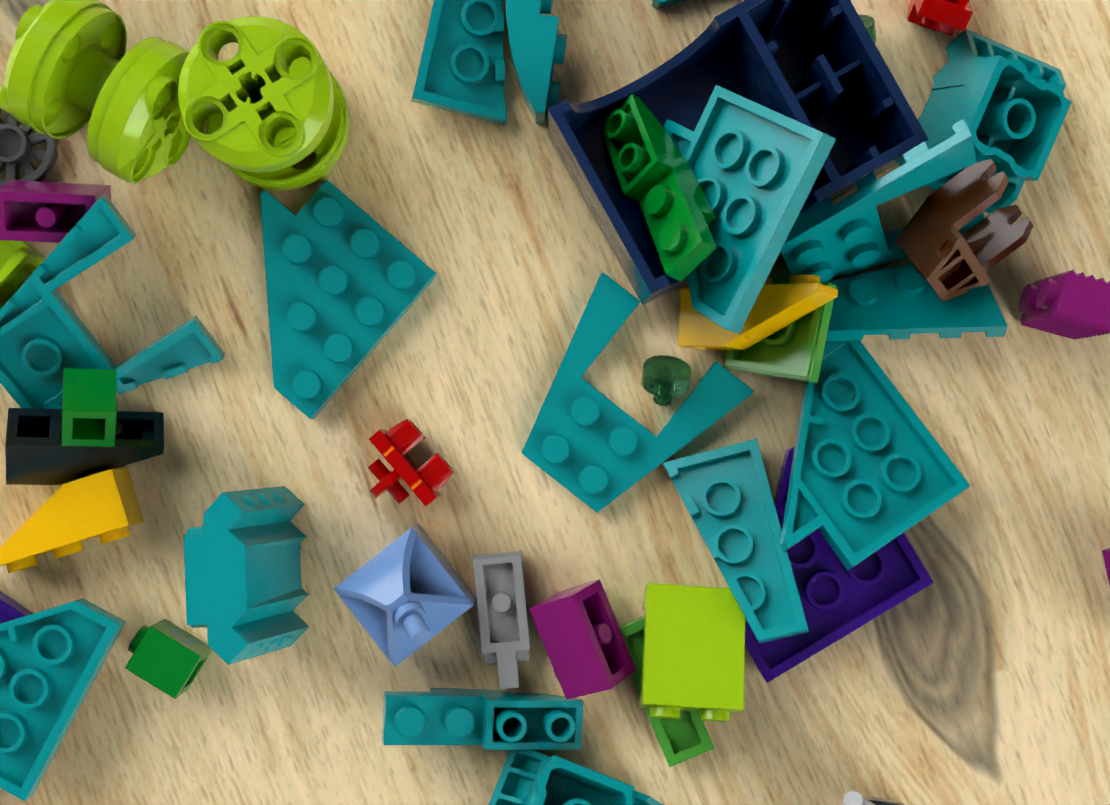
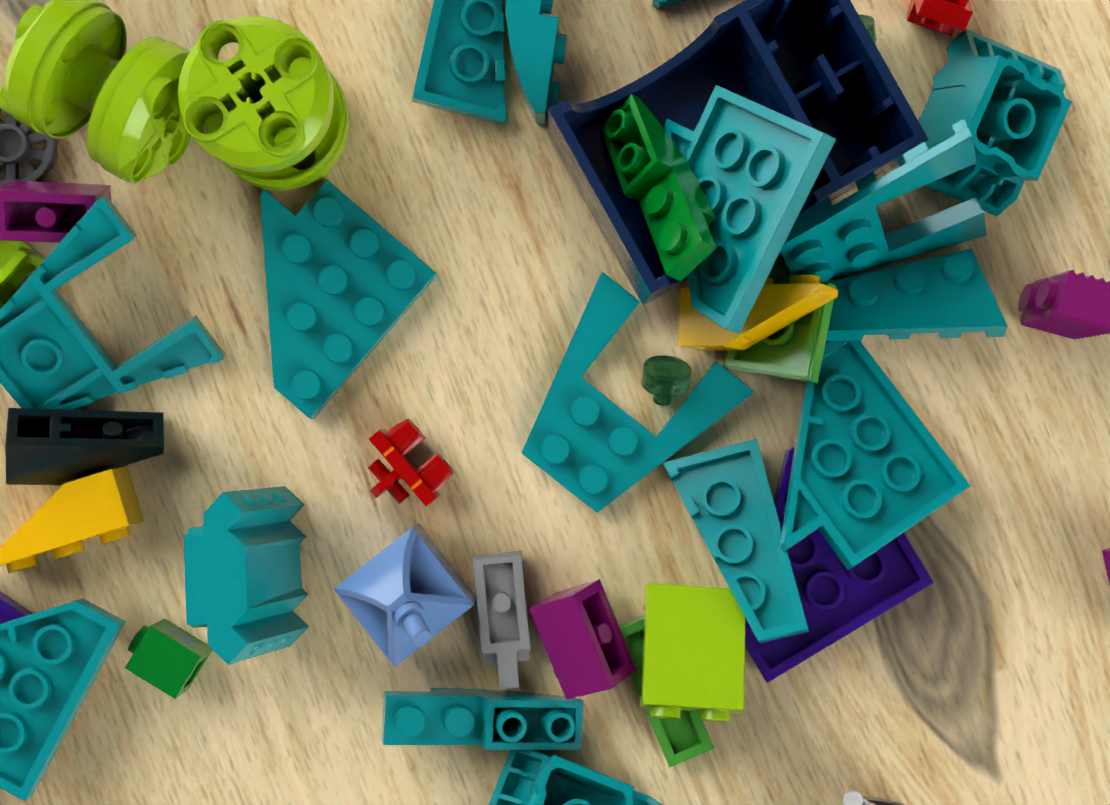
green brick [61,368,117,447] -> none
reddish brown piece [895,159,1034,302] -> none

